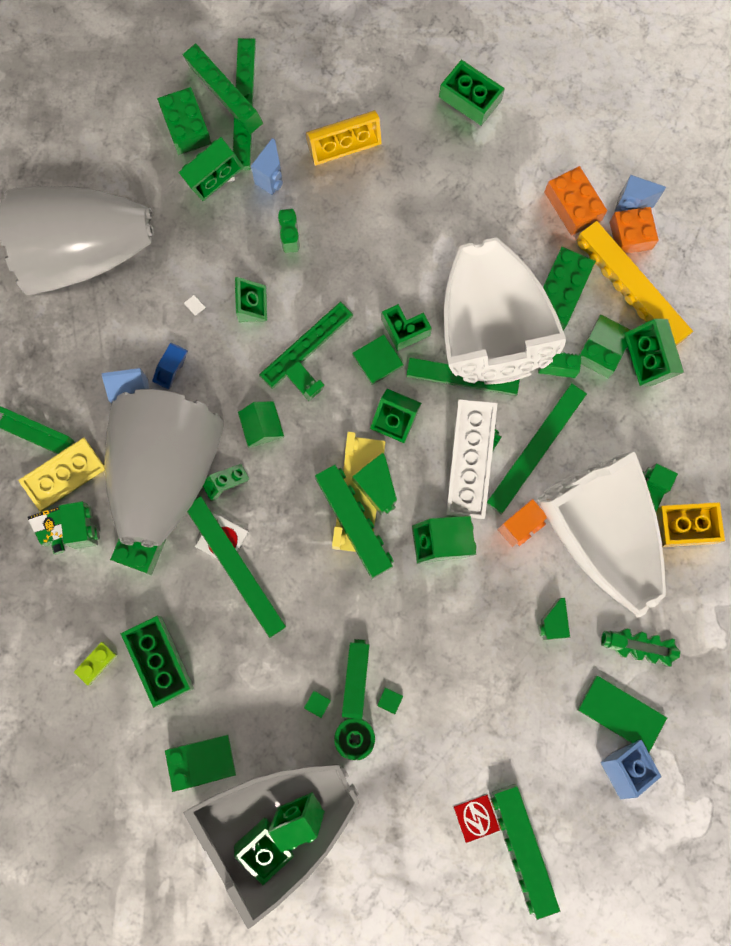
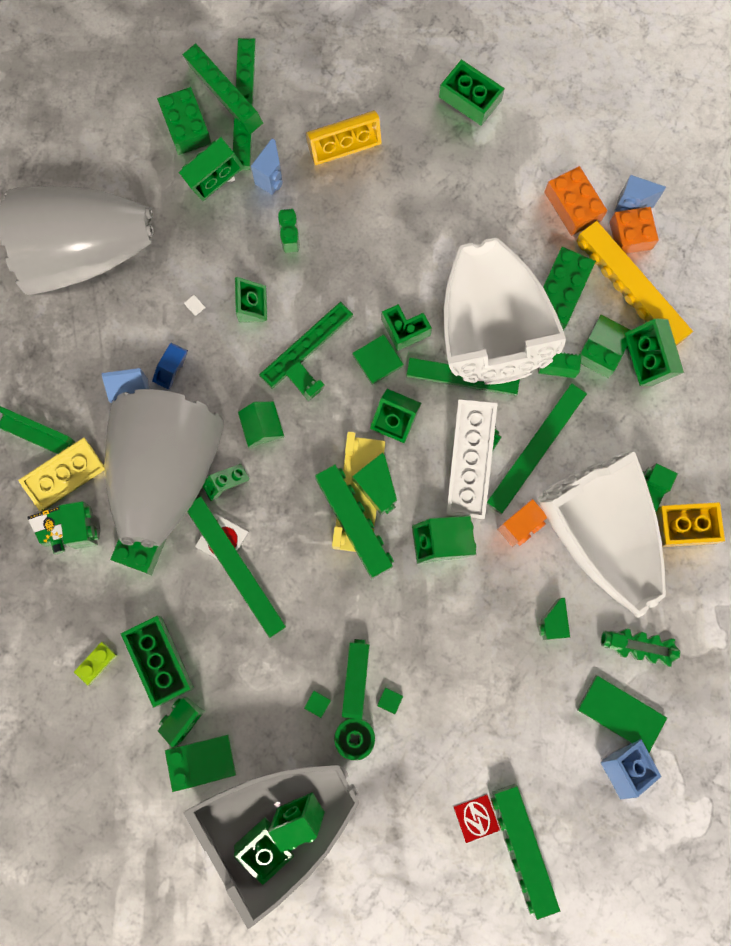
none -> green slope [158,697,205,747]

